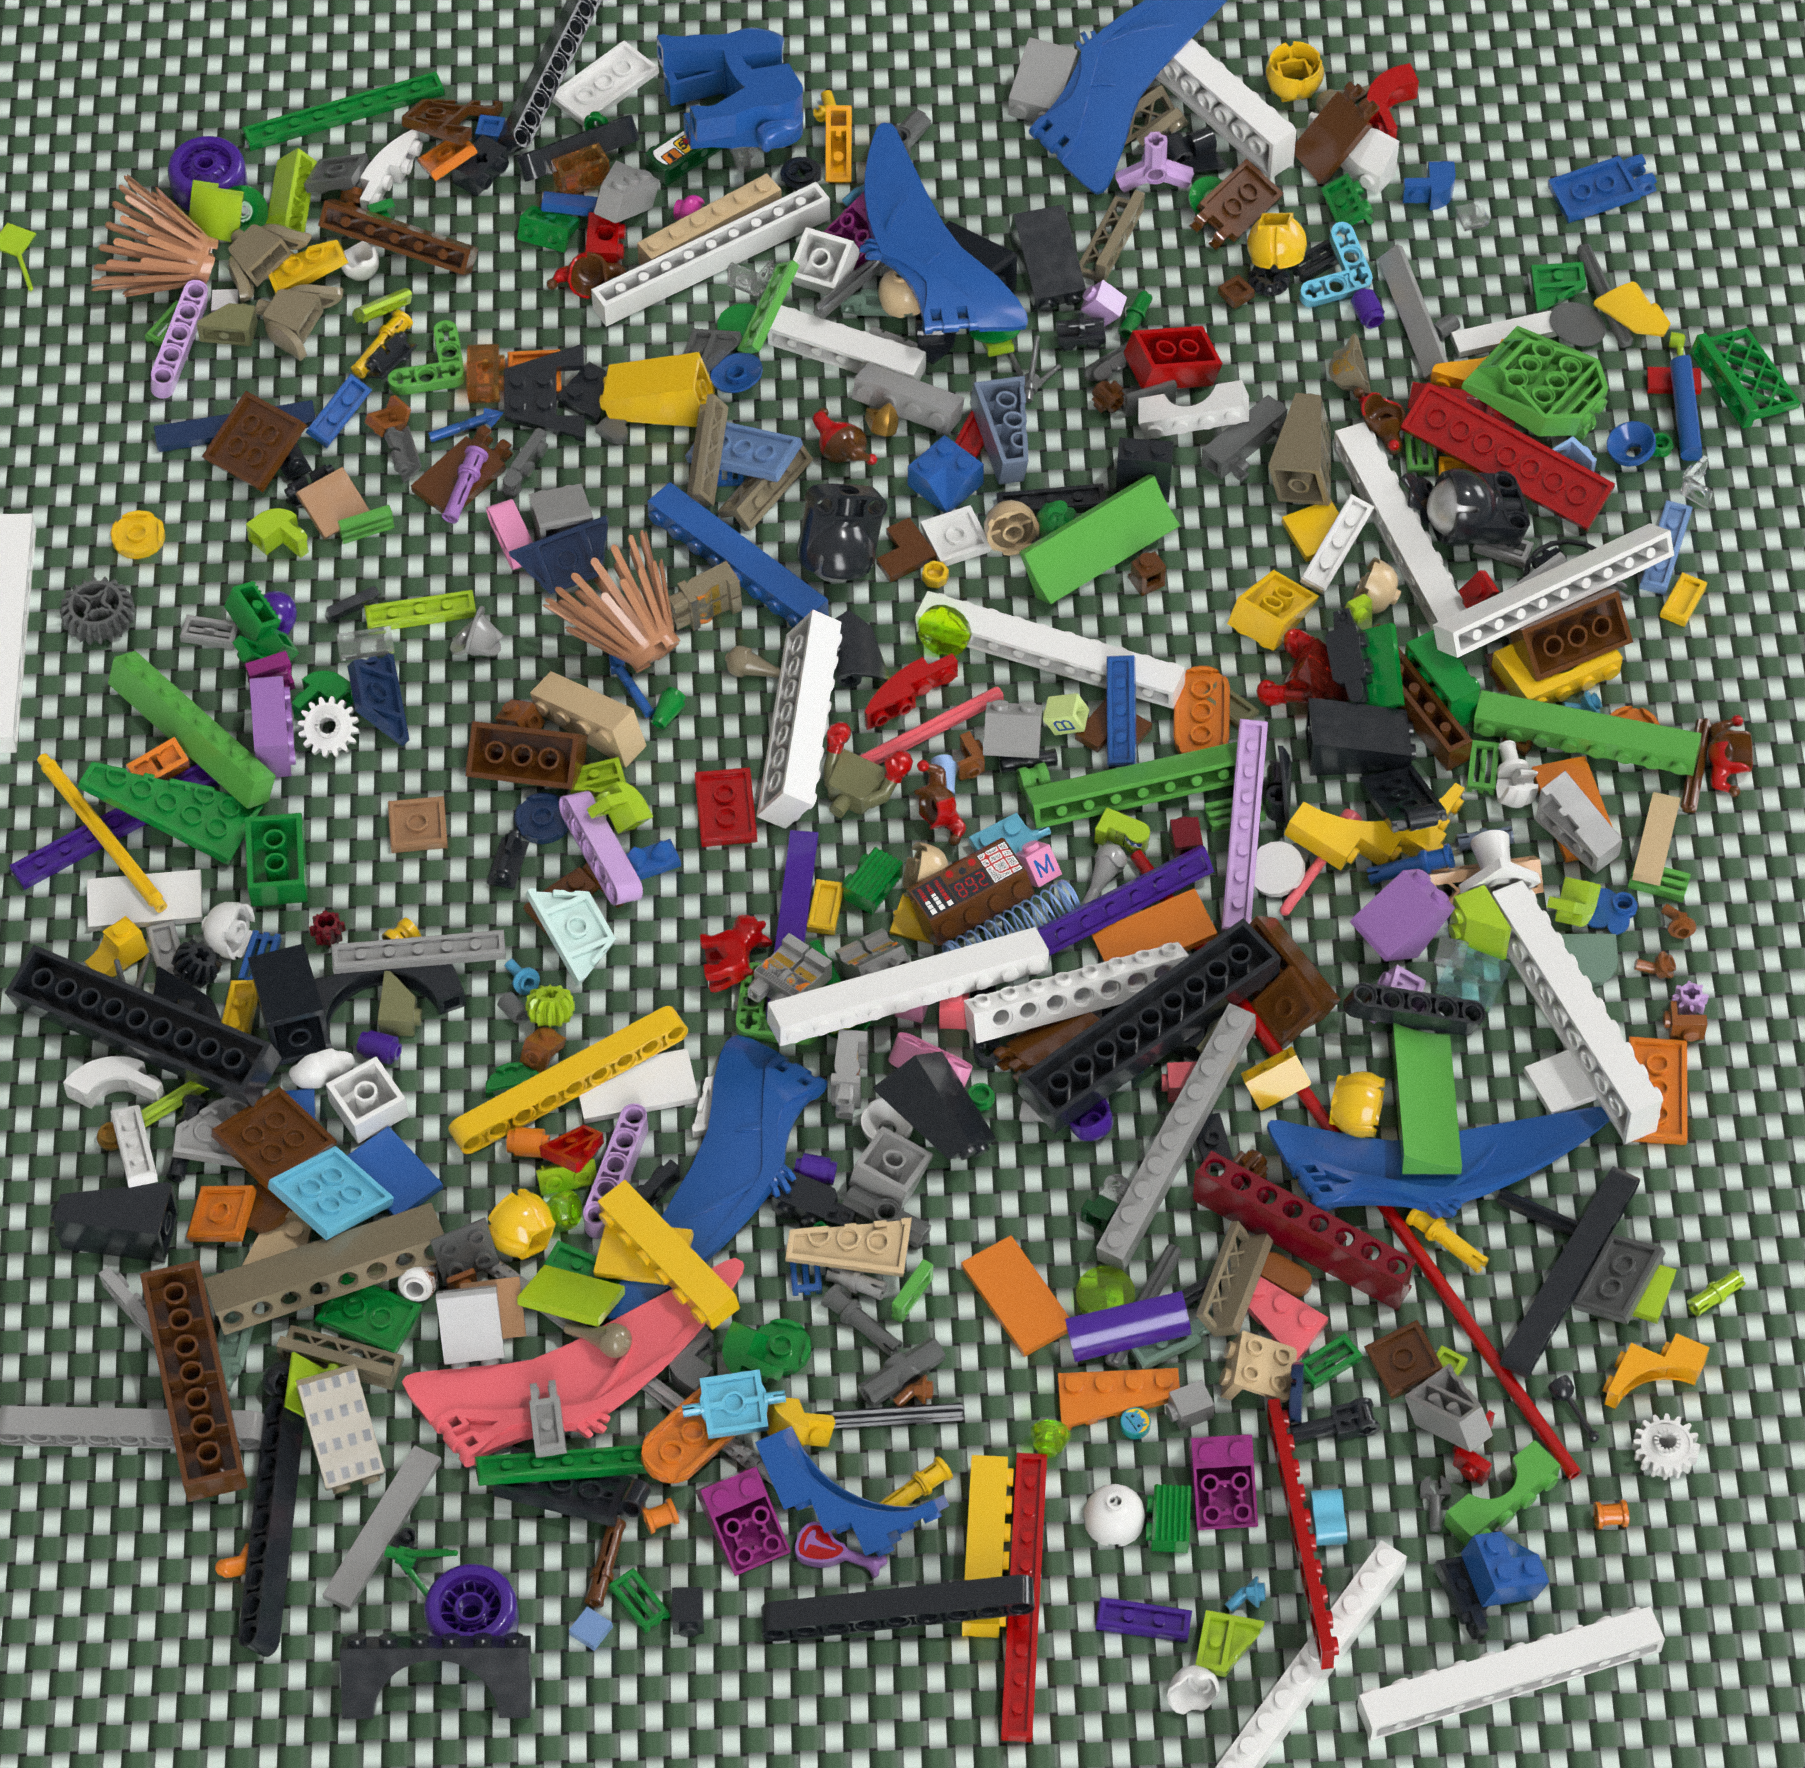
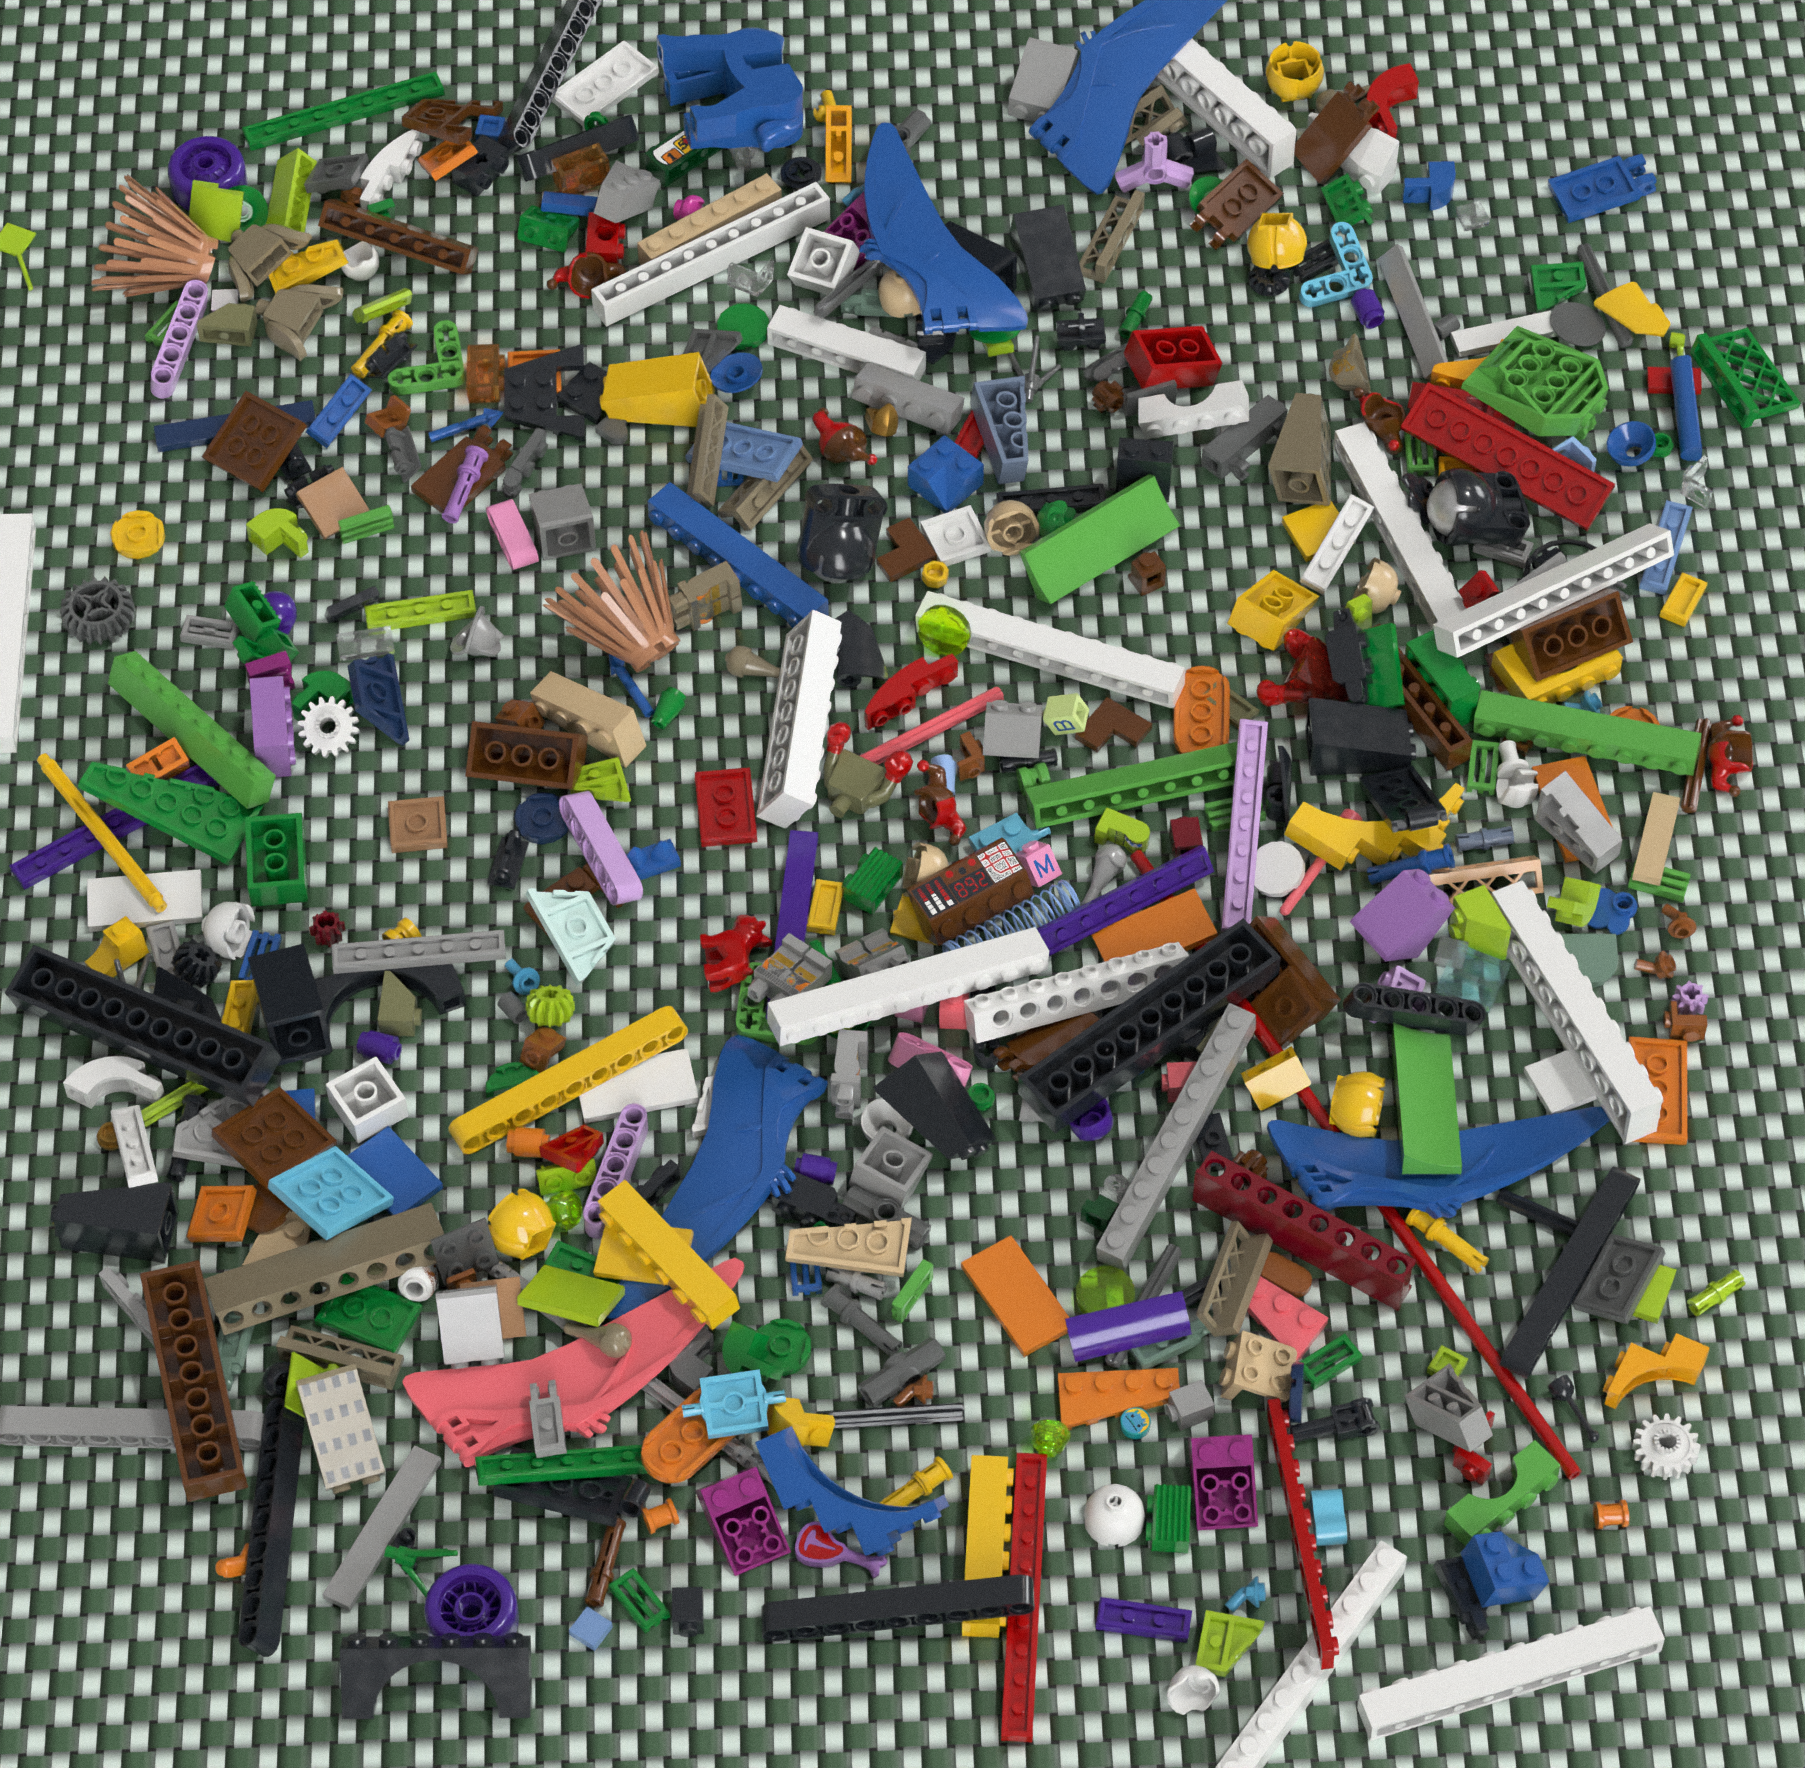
white arm [289,1048,355,1089] -> none
dark blue wing [509,515,609,595] -> none
lime brick [587,781,653,834] -> none
bright green tile [738,260,800,354] -> none
lavender brick [1081,280,1127,327] -> none
blue tile [1107,655,1137,767] -> none
reddish brown plate [1218,274,1255,309] -> none
reddish brown tile [1364,1320,1443,1399] -> none
dark grey bar [1419,1475,1451,1532] -> none
white plant [1459,830,1541,895] -> none

